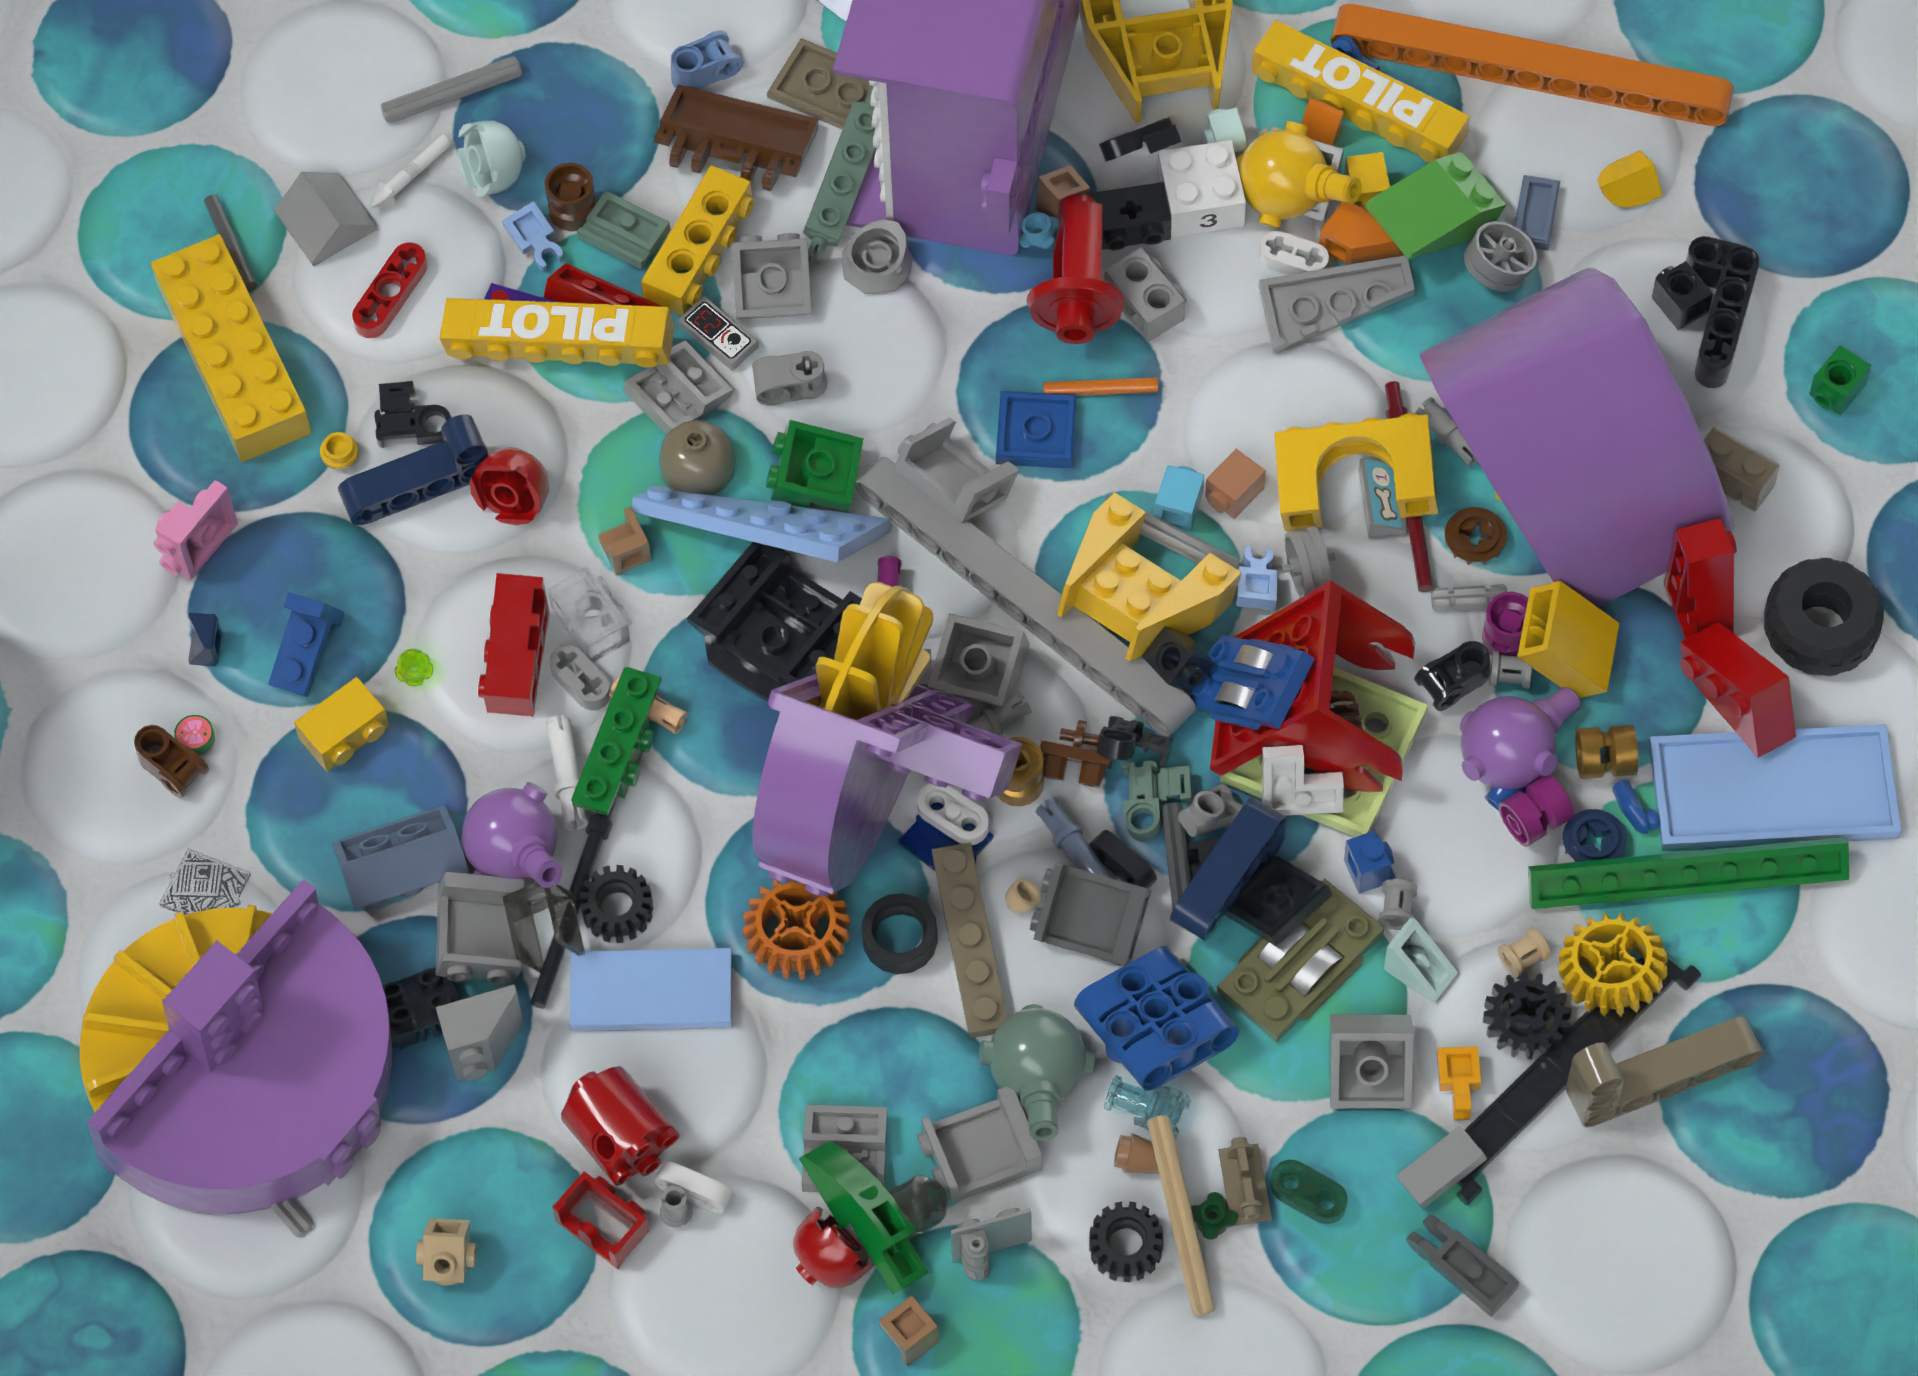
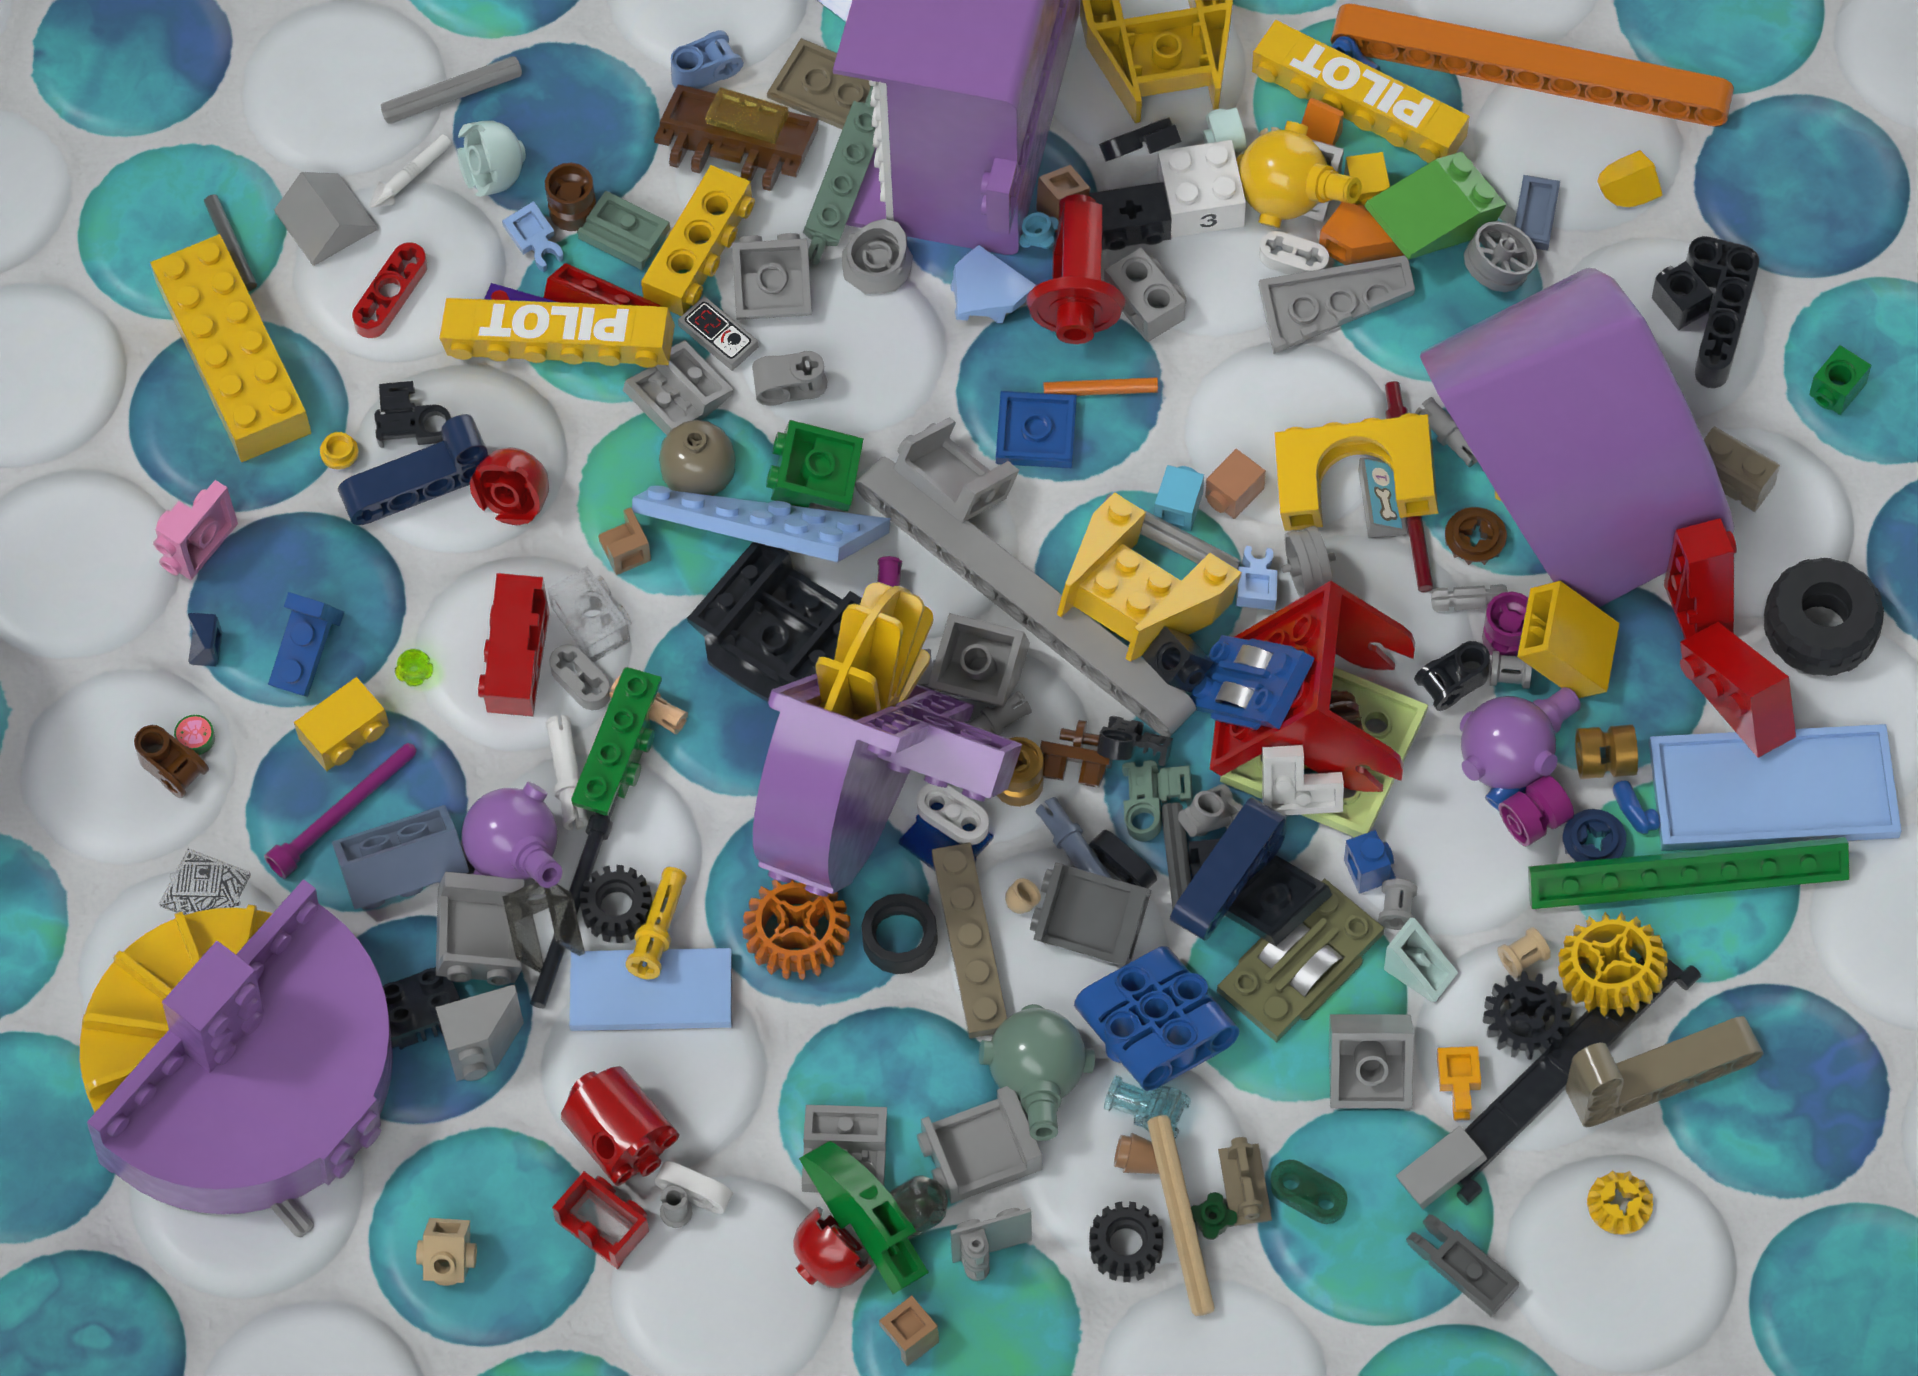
none -> magenta piece [264,743,416,879]
none -> yellow pin [626,867,687,979]
none -> clear yellow plate [705,87,789,144]
none -> light blue slope [950,245,1037,323]
none -> yellow gear [1587,1170,1653,1235]

